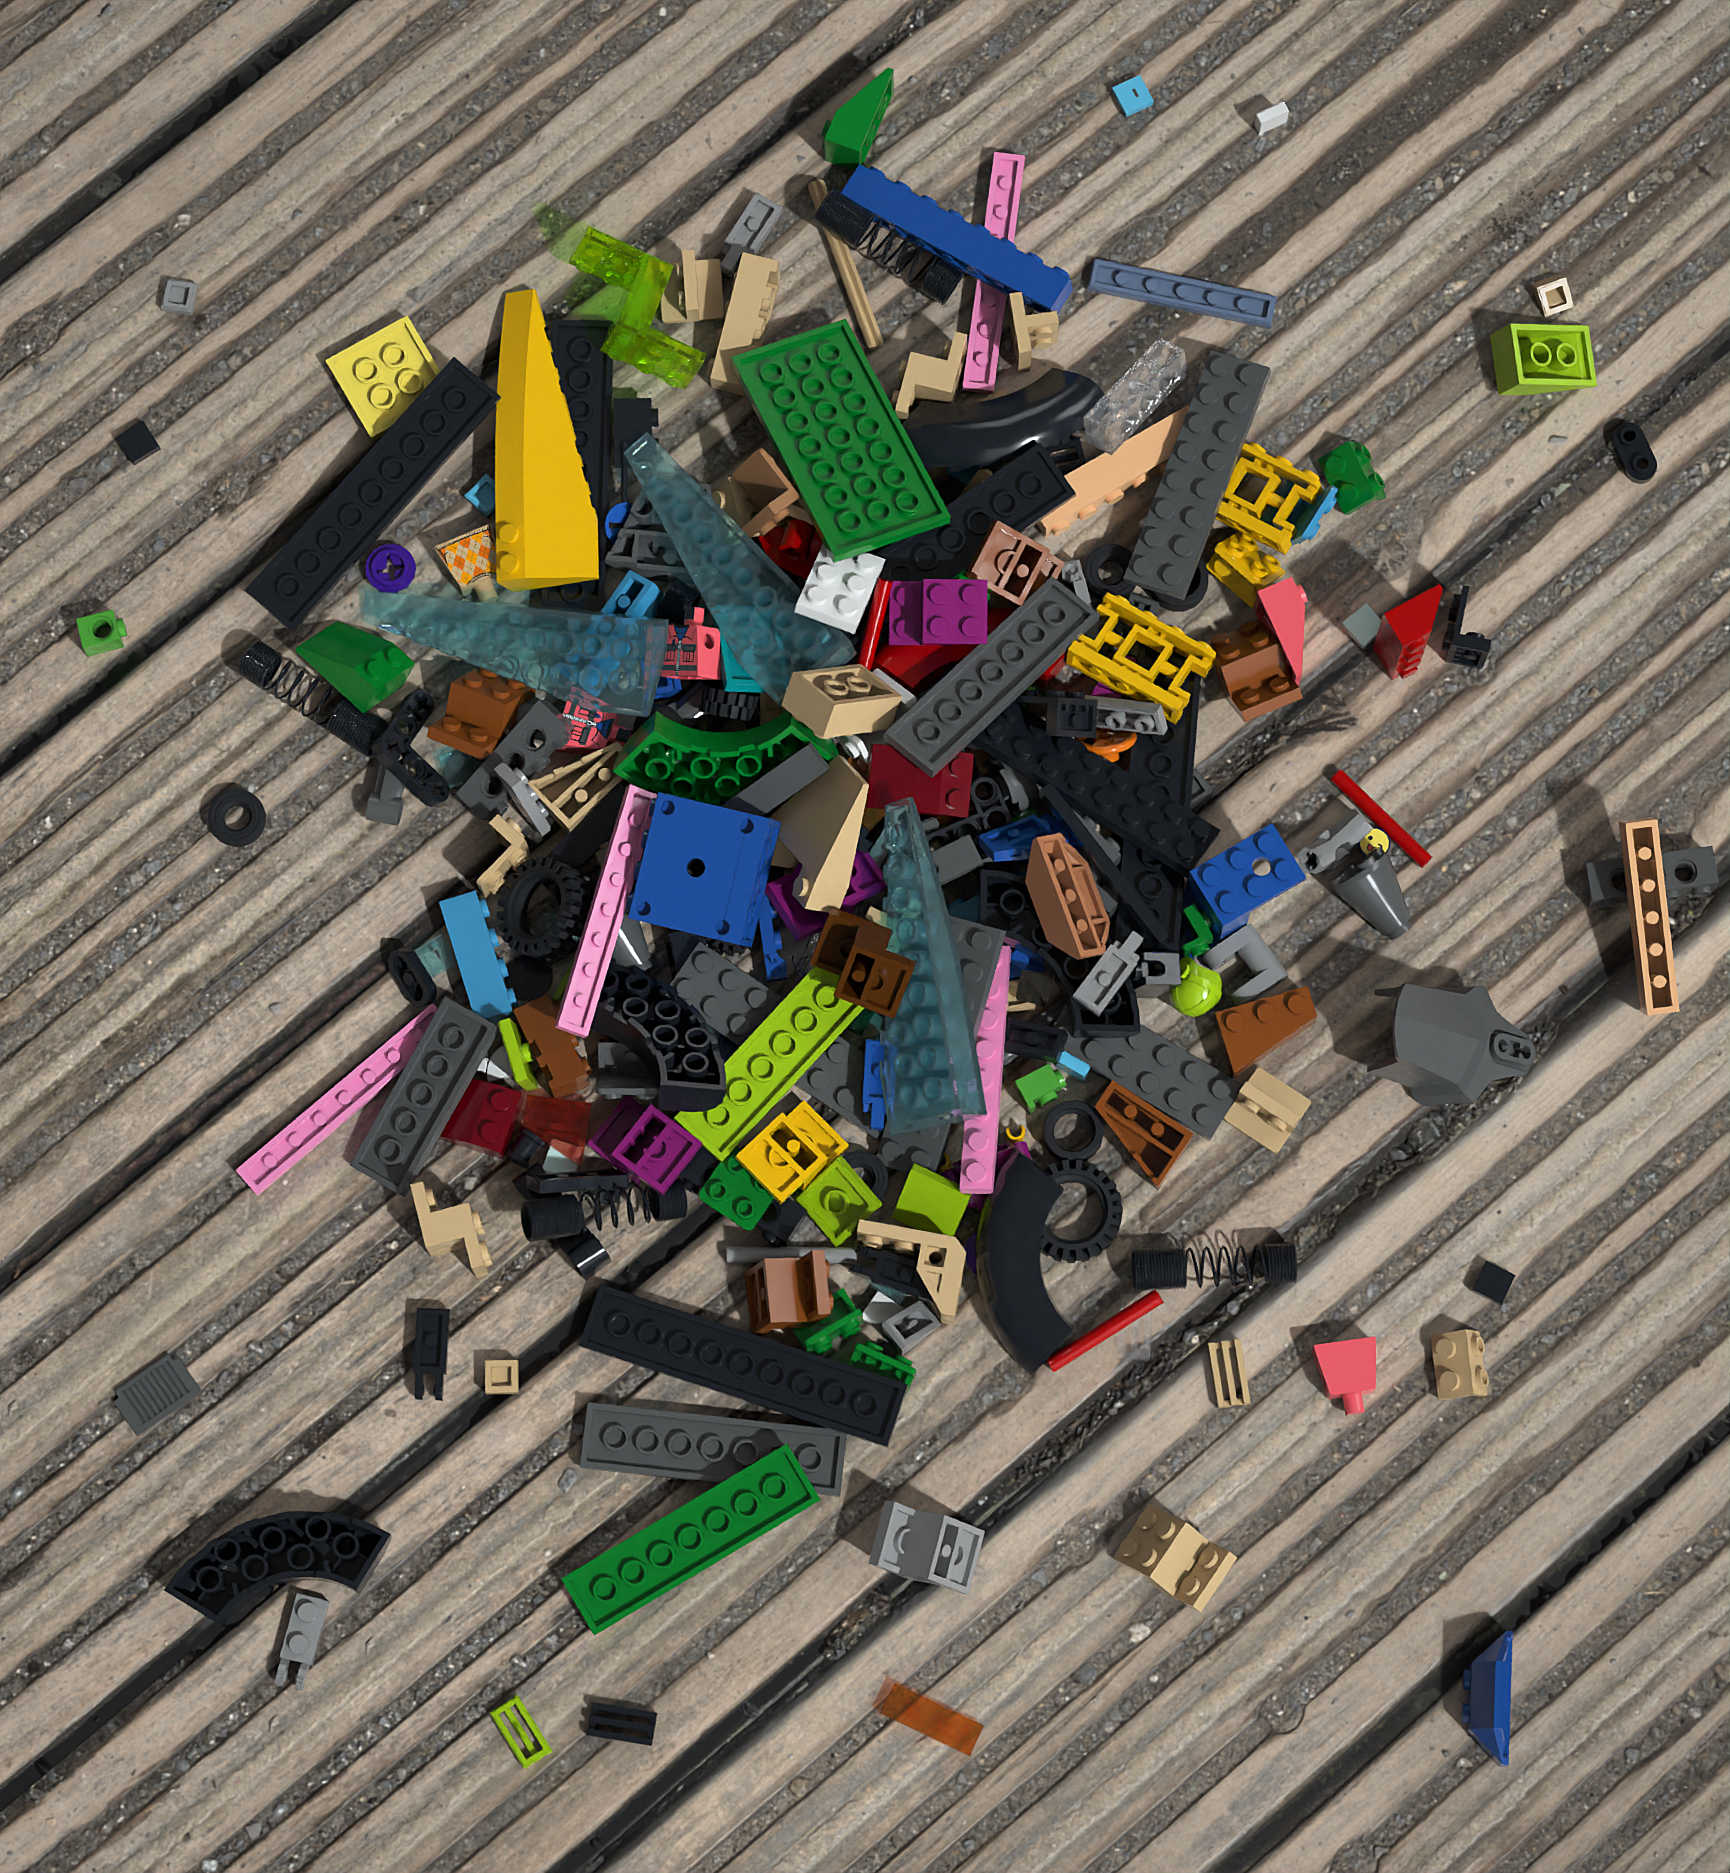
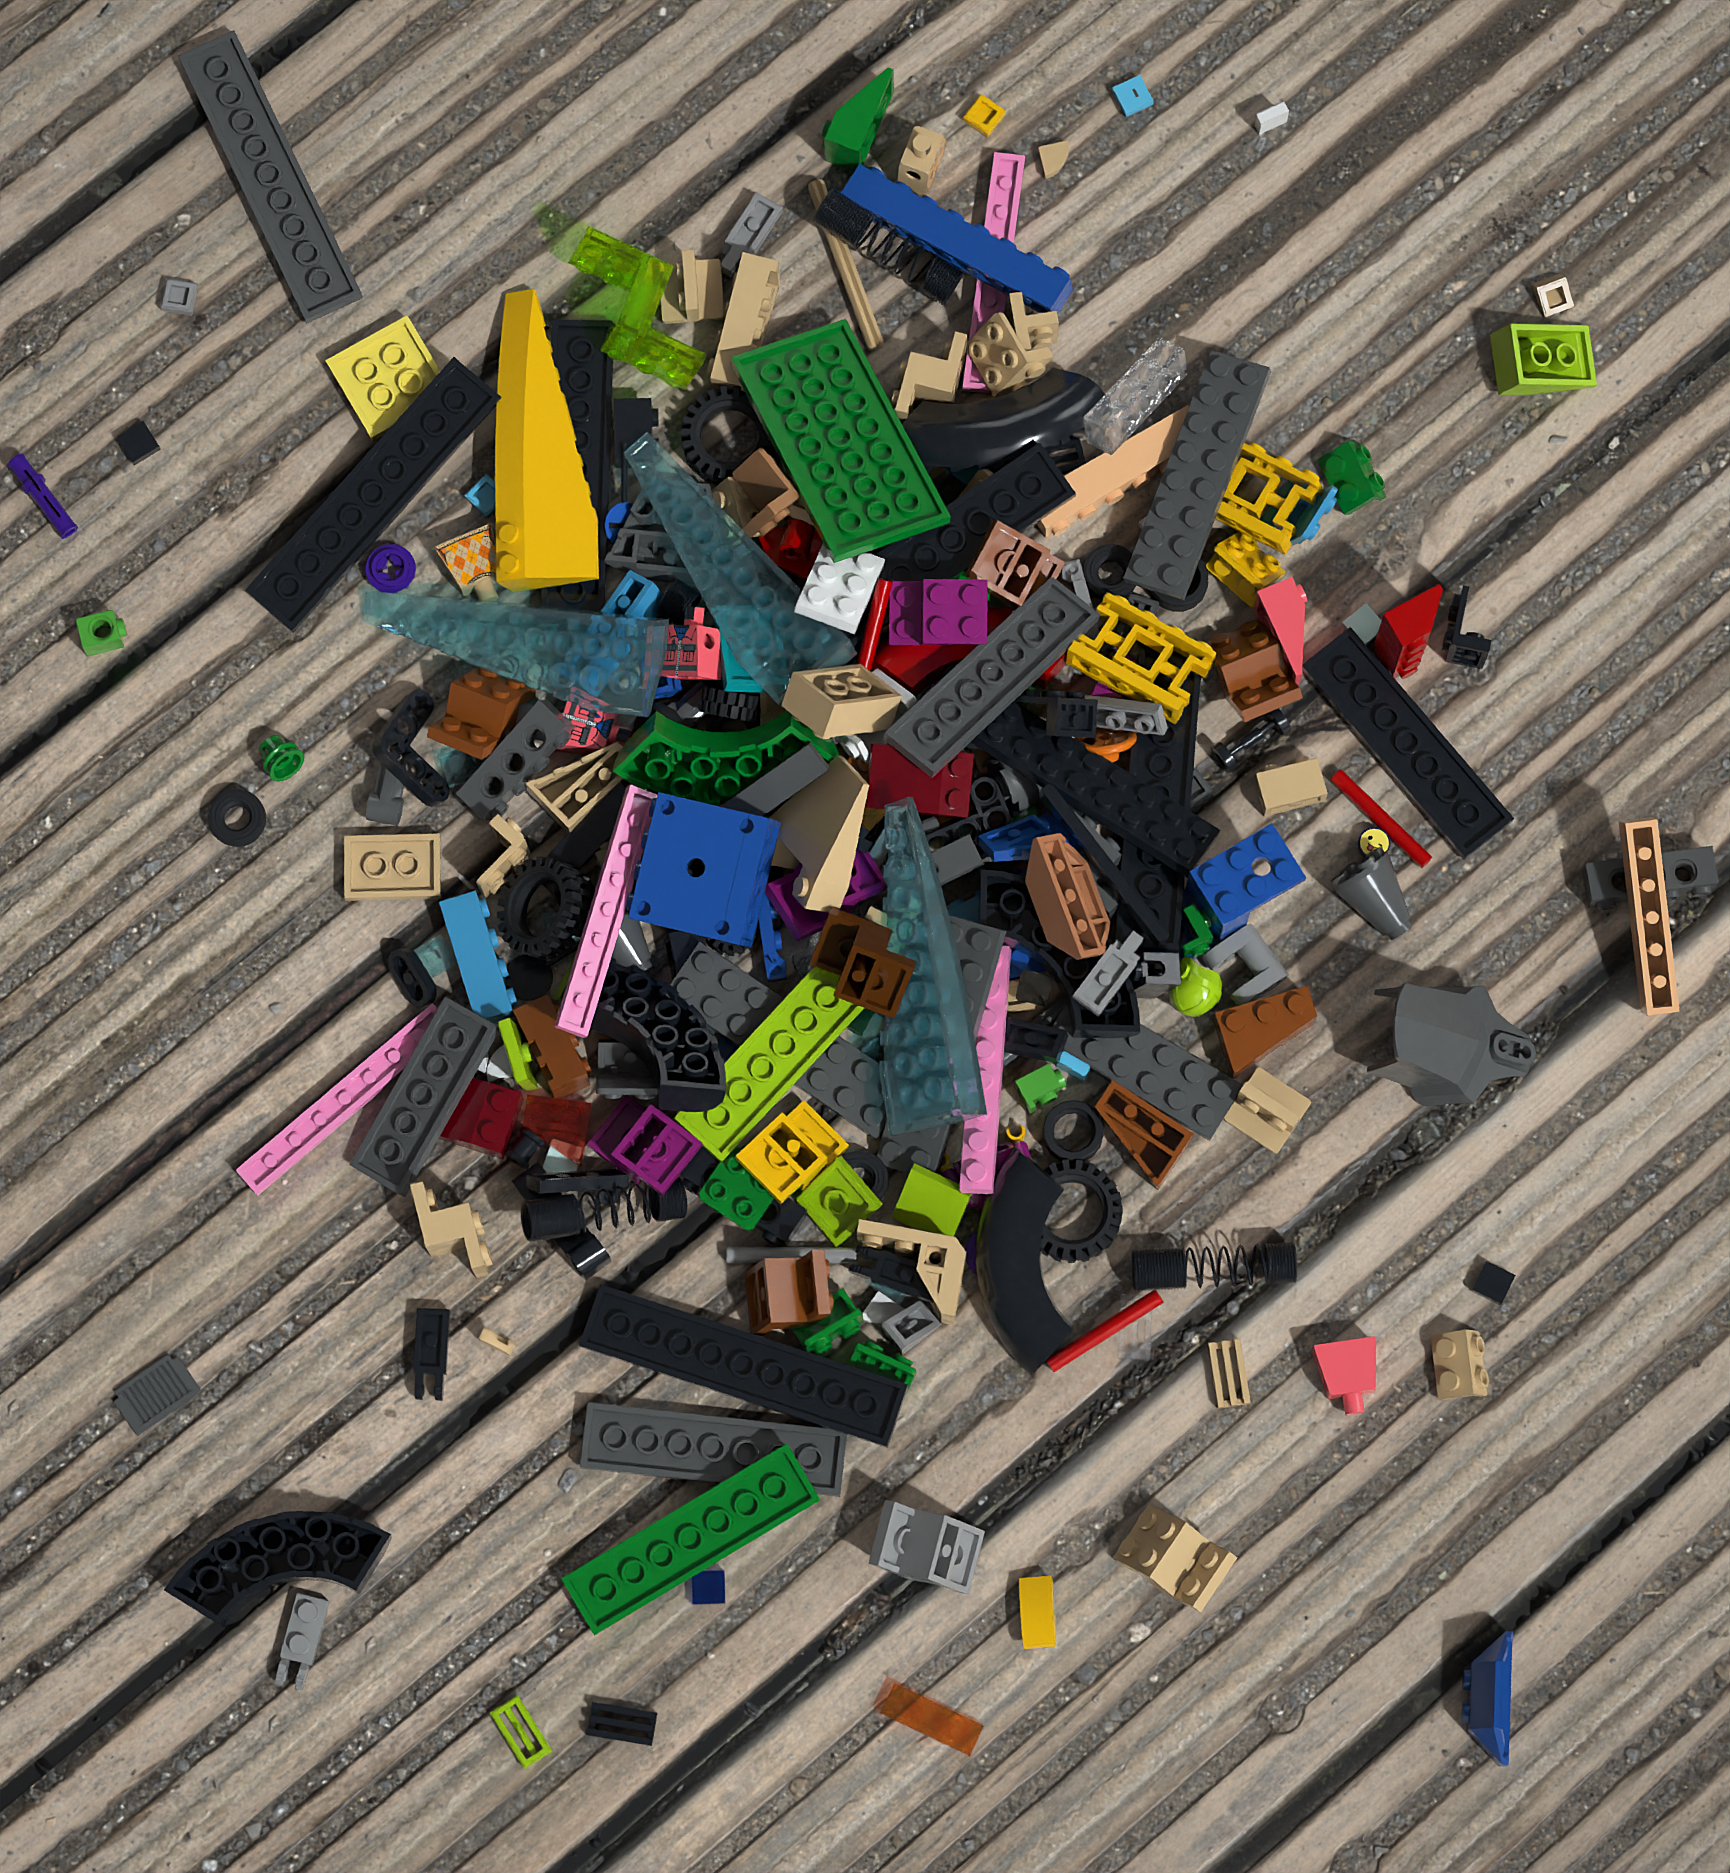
black piece [237,640,386,757] -> none
green slope [295,621,415,713] -> none
tan plate [485,1360,519,1394] -> none
light grey tile [494,762,551,837] -> none
blue hinge [861,1039,898,1131] -> none
sand blue tile [1087,258,1277,329] -> none
light grey piece [1297,808,1374,874] -> none
black plate [1611,422,1657,484] -> none
none -> dark purple pin [7,453,78,539]
none -> dark grey plate [178,30,363,324]
none -> green piece [258,735,305,782]
none -> tan plate [344,833,441,901]
none -> tan tile [479,1328,515,1356]
none -> black tyre [681,385,776,485]
none -> clear blue tile [692,1570,726,1605]
none -> tan torso [898,125,947,196]
none -> yellow tile [963,94,1006,138]
none -> tan bracket [967,312,1054,397]
none -> yellow slope [1019,1576,1057,1649]
none -> tan tile [1038,140,1069,179]
none -> black wheel [1211,708,1291,773]
none -> tan brick [1254,756,1328,817]
none -> black plate [1302,627,1514,860]

